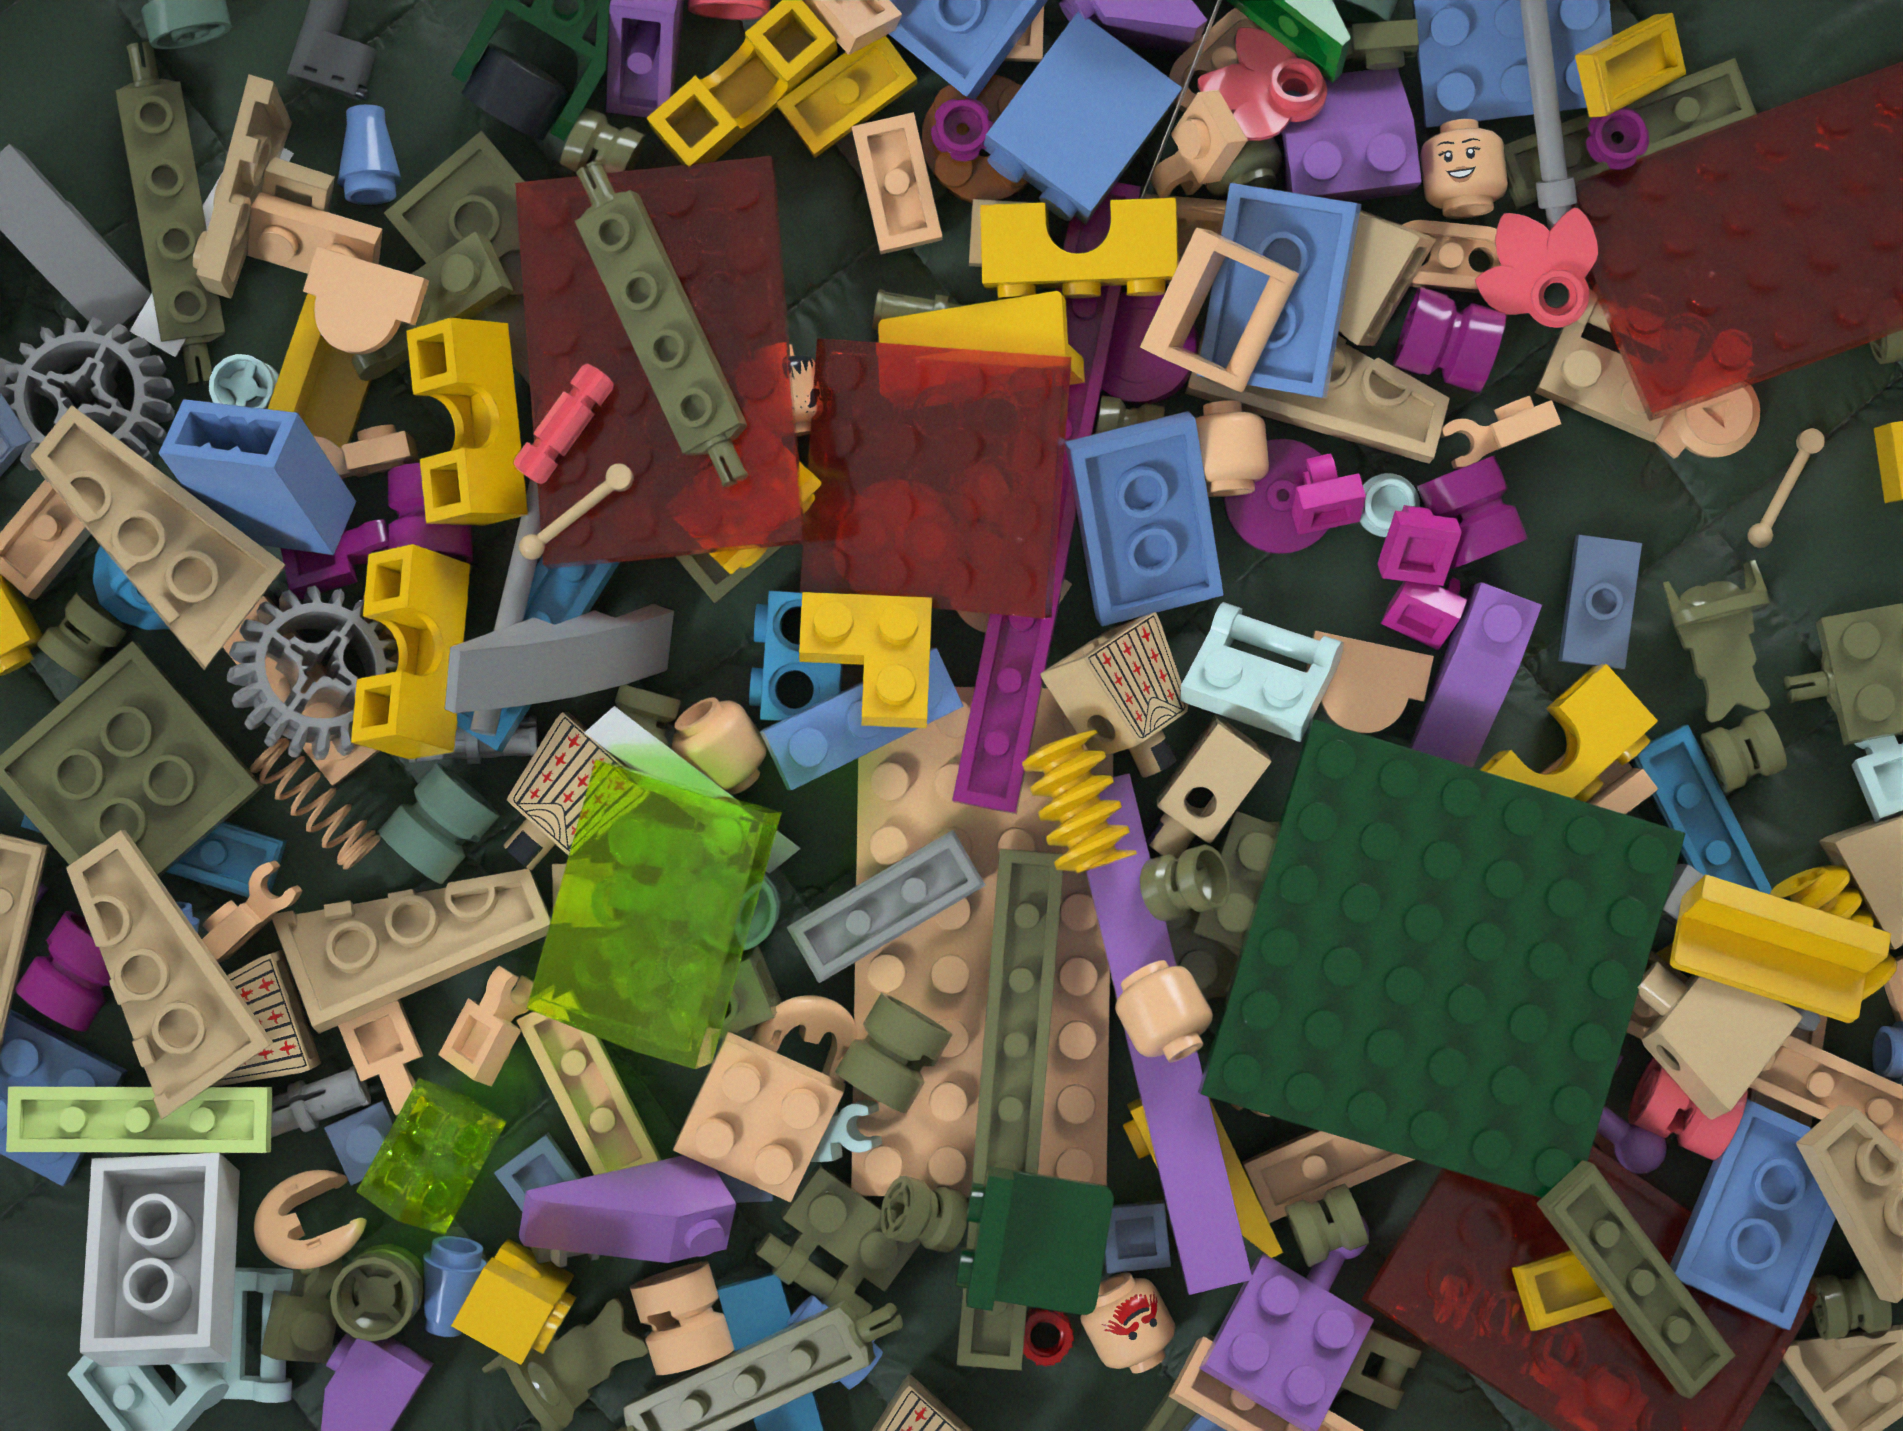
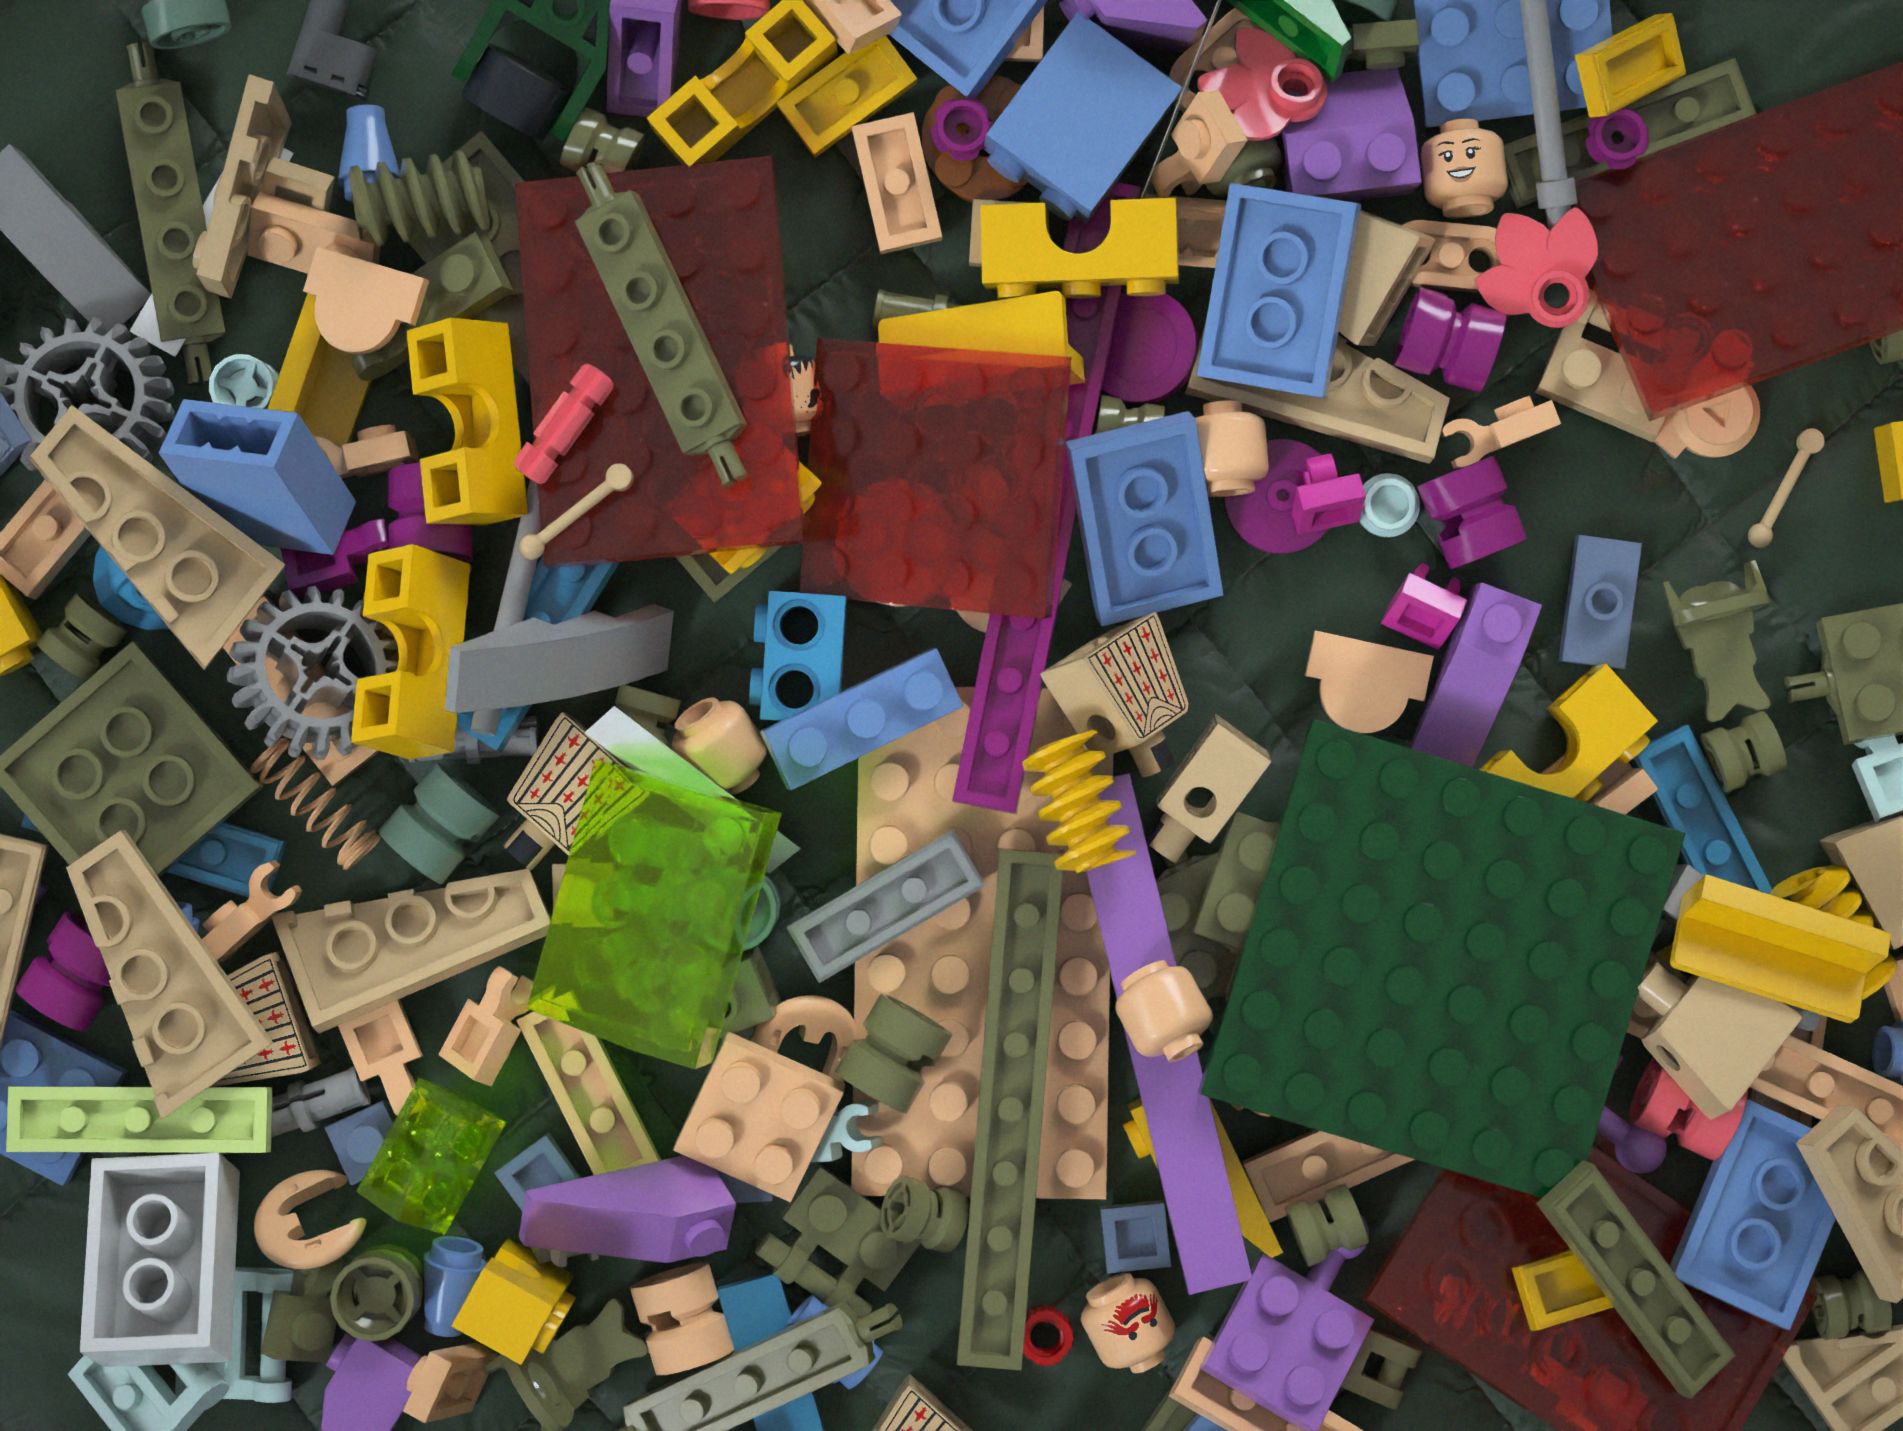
yellow plate [799,592,932,728] -> none
dark green bracket [955,1166,1114,1315] -> none
light nougat tile [1140,228,1299,393] -> none
olive wheel [1140,845,1230,922] -> none
light aqua plate [1180,602,1344,742] -> none
dark pink tile [1377,505,1462,586] -> none
none -> olive piece [349,150,490,246]
none -> light nougat plate [403,1343,498,1423]

